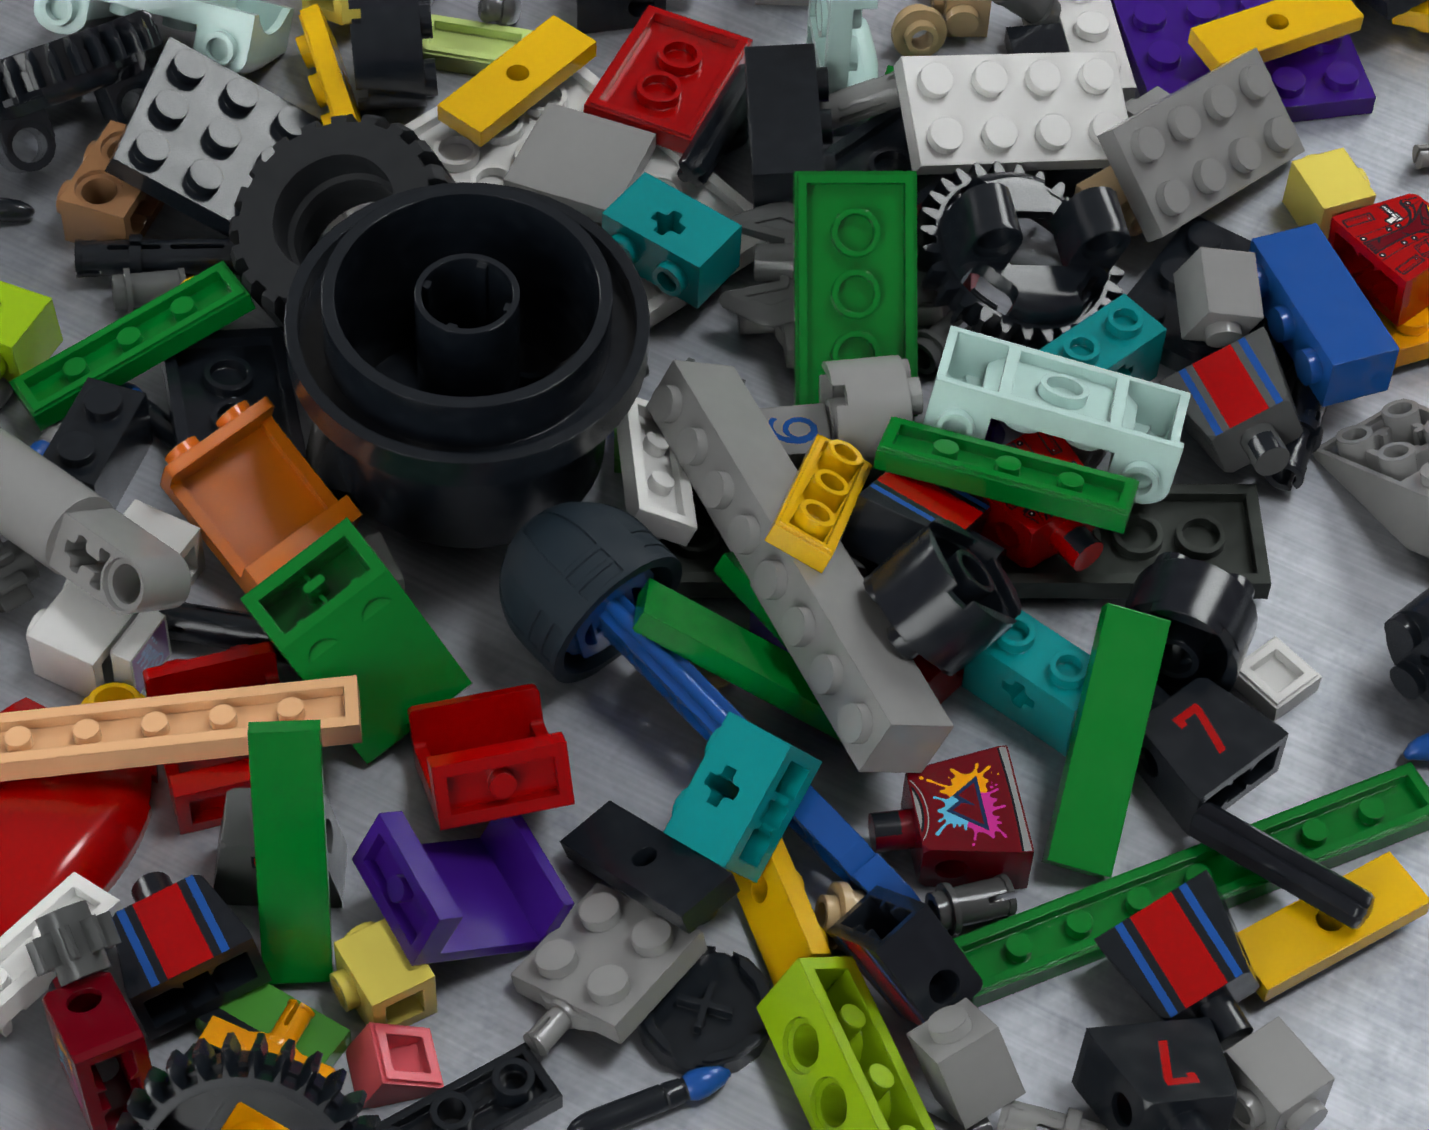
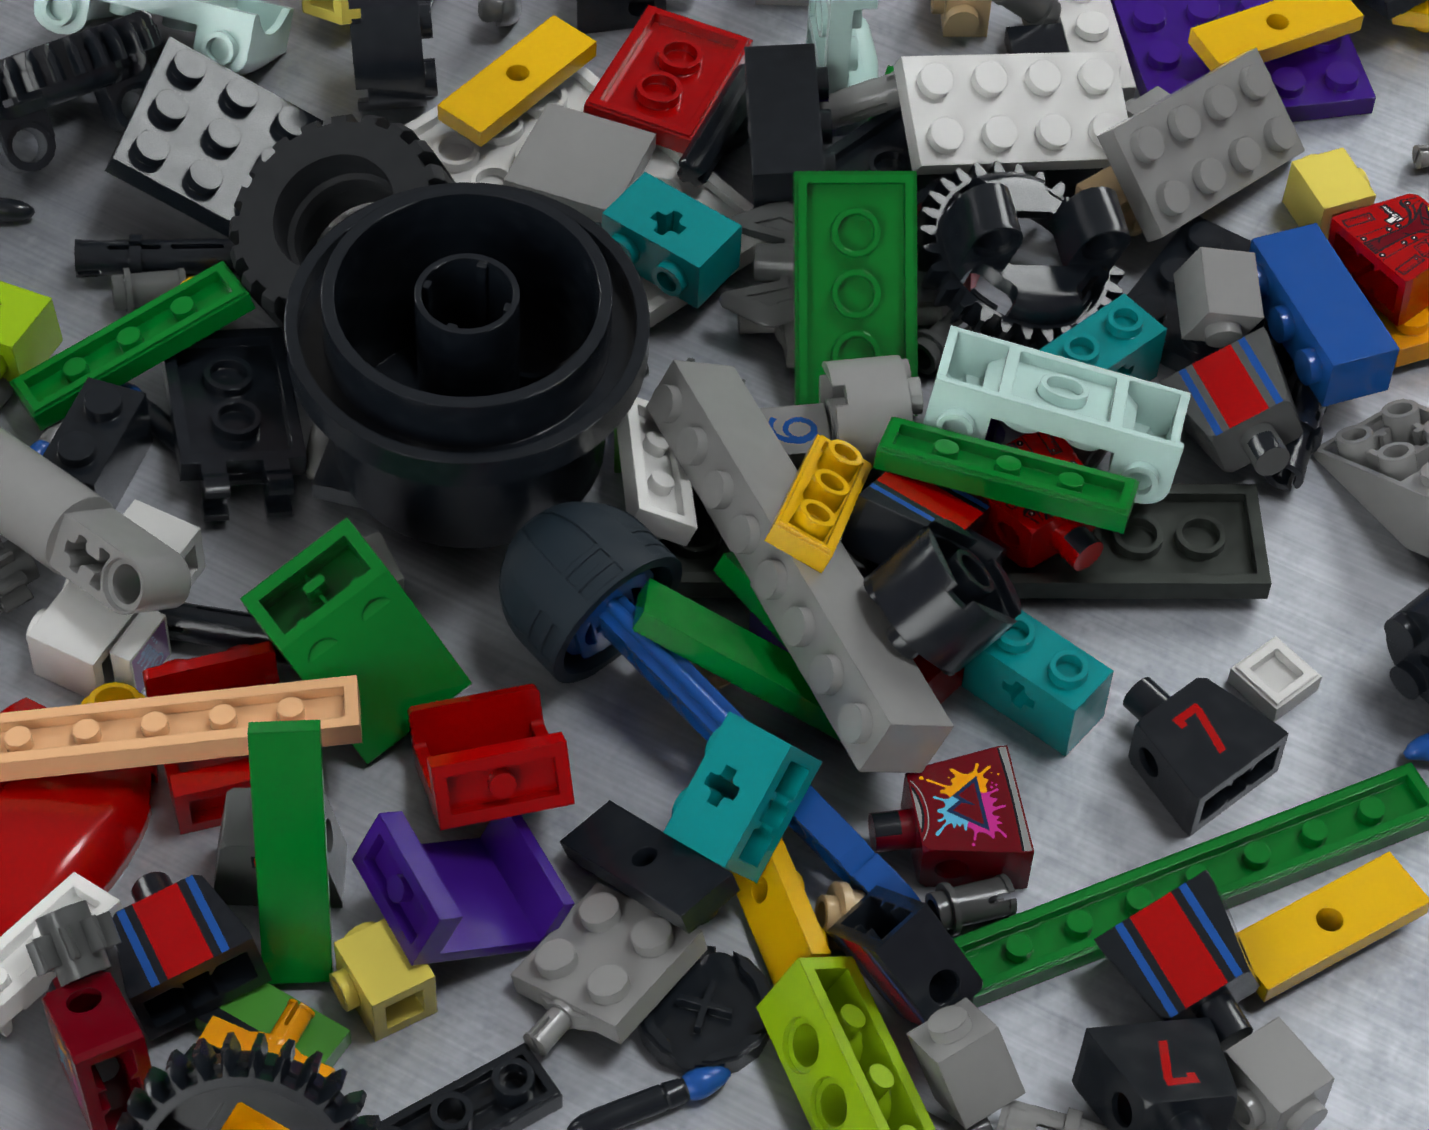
medium nougat brick [56,120,165,243] -> none
orange panel [160,396,363,594] -> none
yellow tile [295,3,362,126] -> none
coral slope [346,1022,444,1108] -> none
yellowish green tile [422,14,533,76] -> none
tan plate [891,4,947,56] -> none
green tile [1041,603,1171,880] -> none
black brick [1124,551,1258,696] -> none
black axle [1189,802,1375,929] -> none

